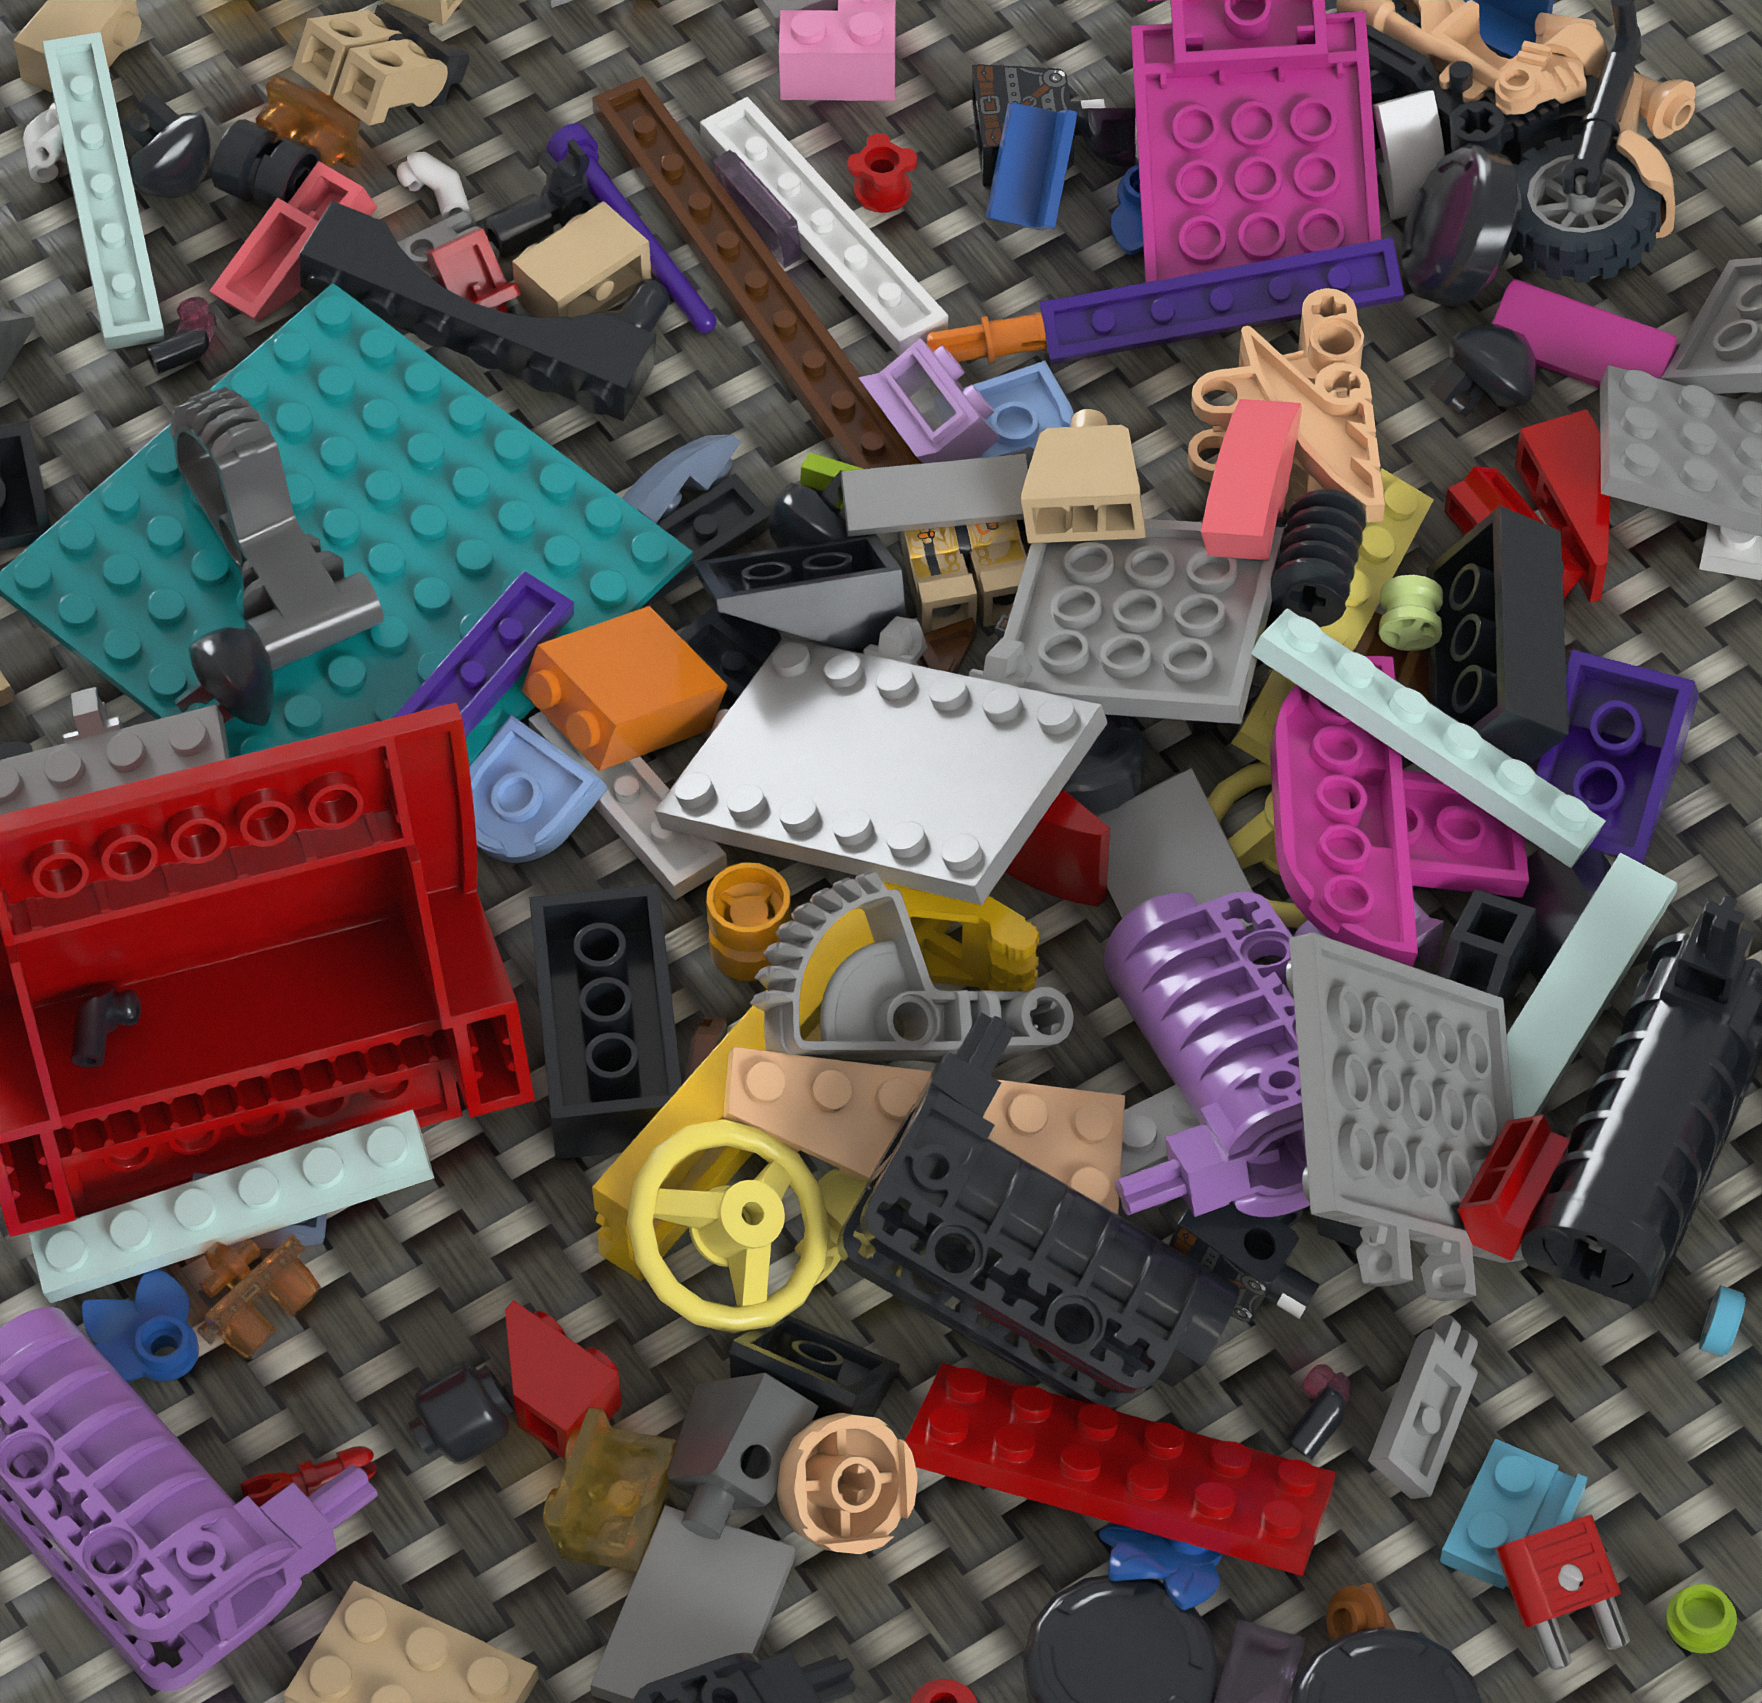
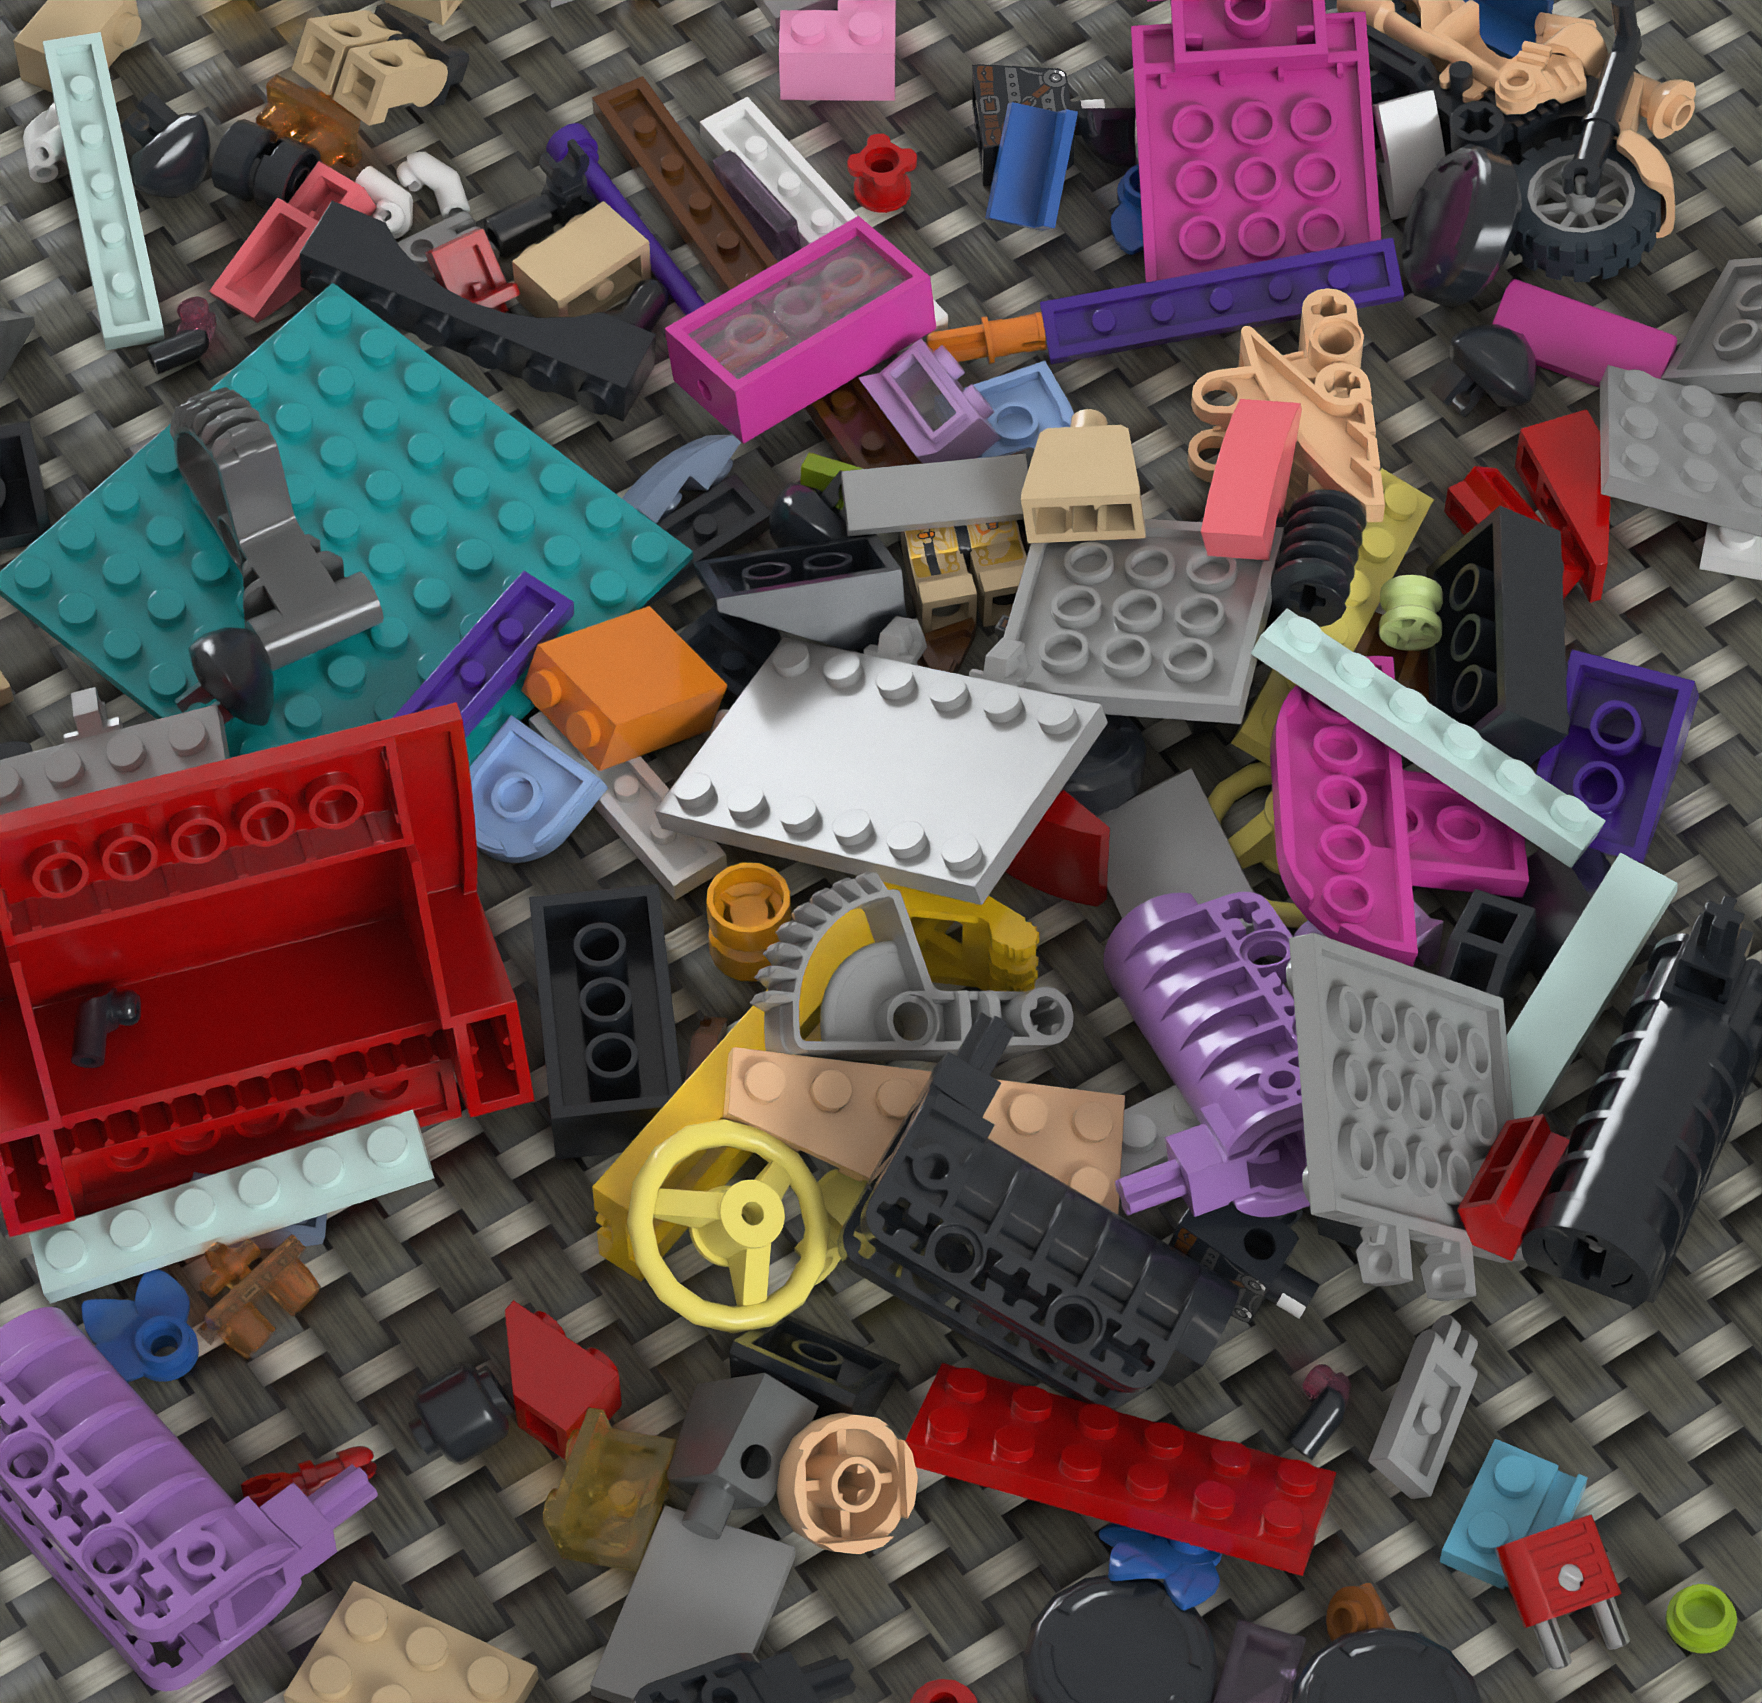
medium azure tile [1699,1285,1746,1357] -> none
none -> white arm [355,166,413,239]
none -> dark pink brick [665,216,936,444]

